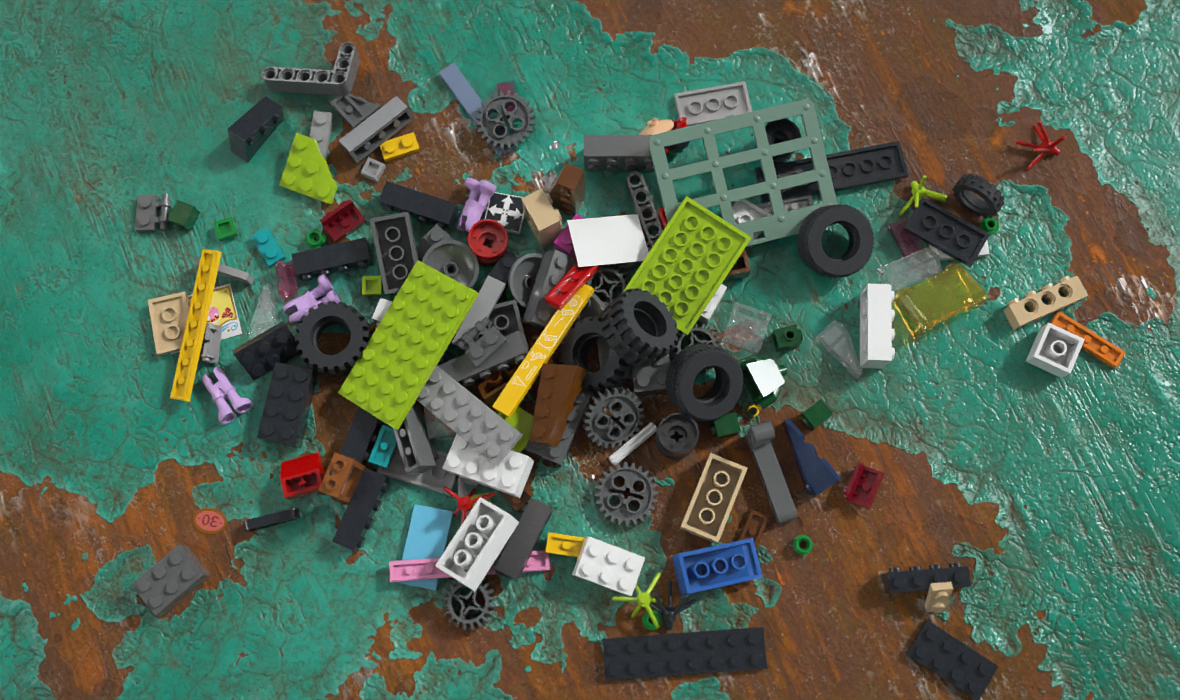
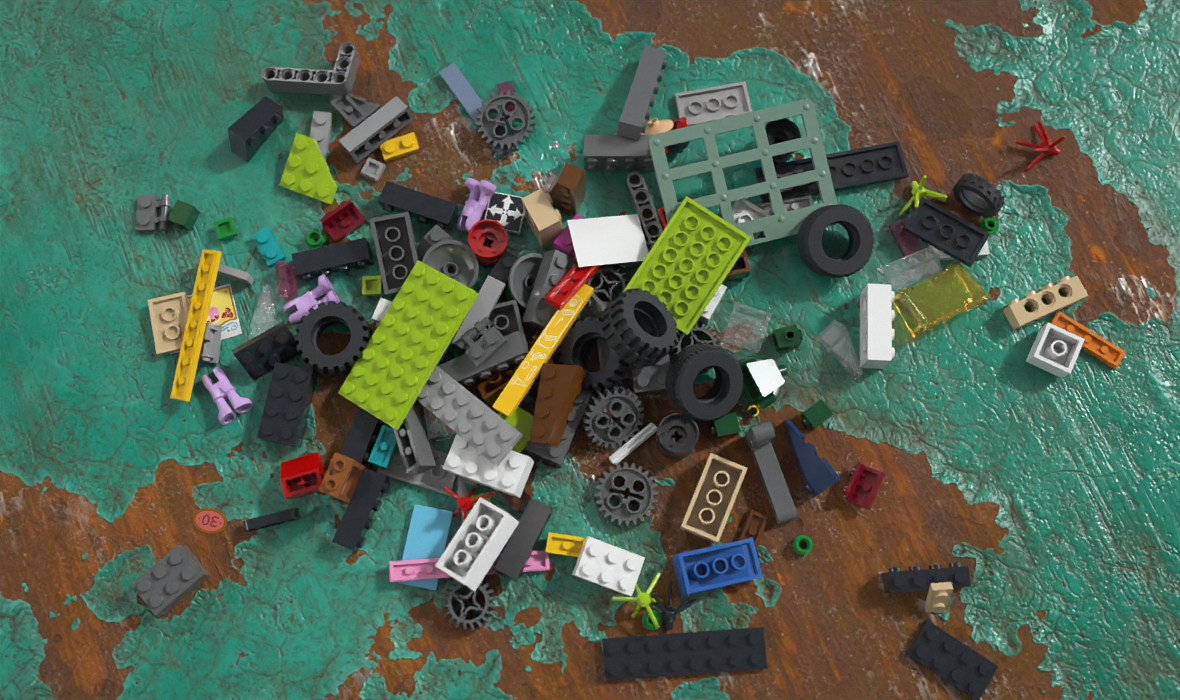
none -> dark grey brick [617,46,668,140]

